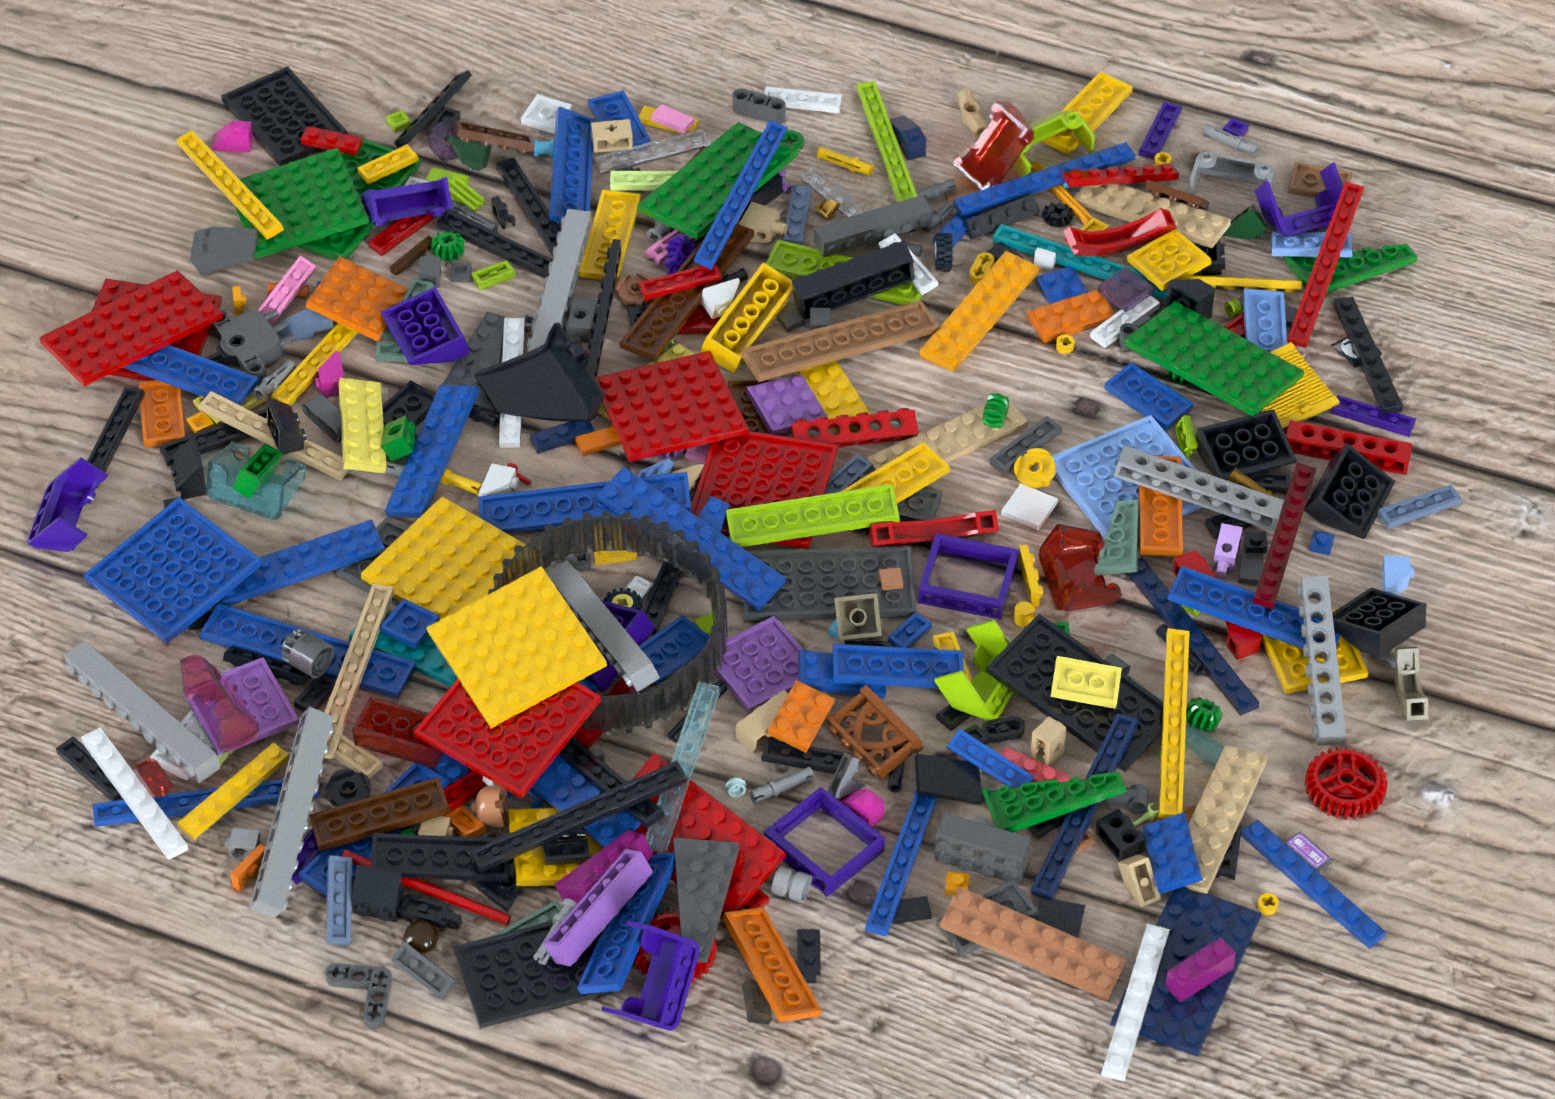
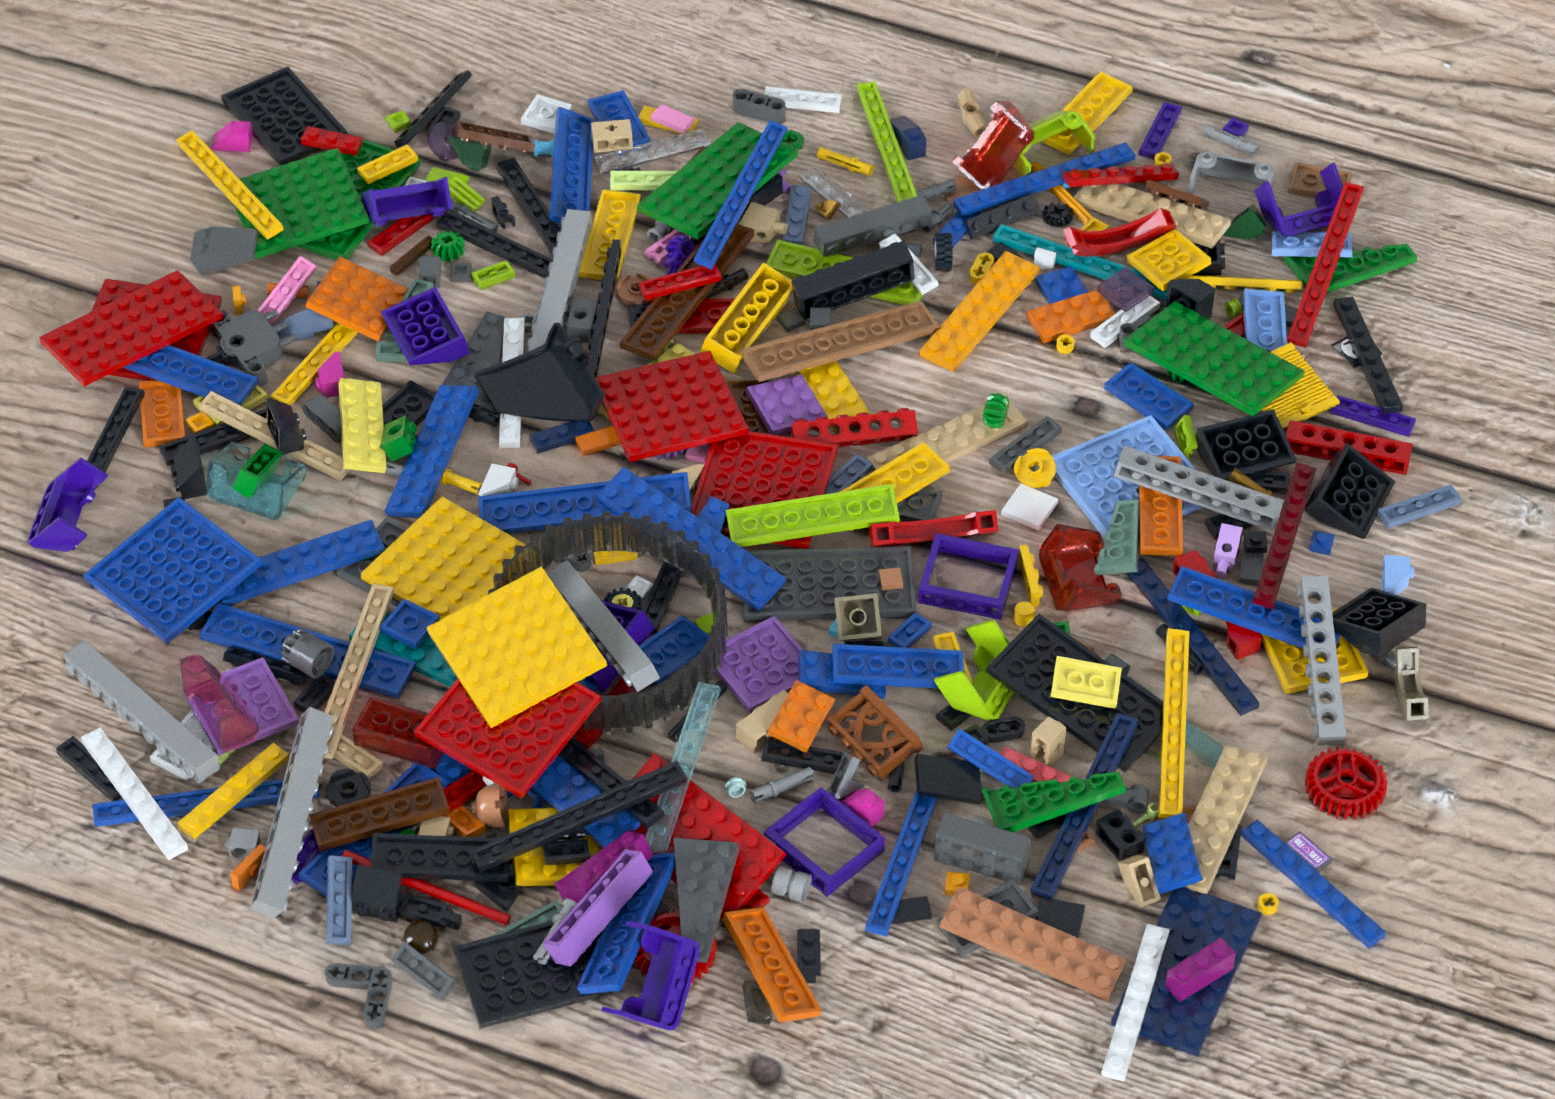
clear red slope [131,758,174,798] -> none
light grey pin [253,360,296,400] -> none
medium blue plate [638,458,674,477] -> none
white slope [701,278,740,319] -> none
green gear [1186,697,1222,732] -> none

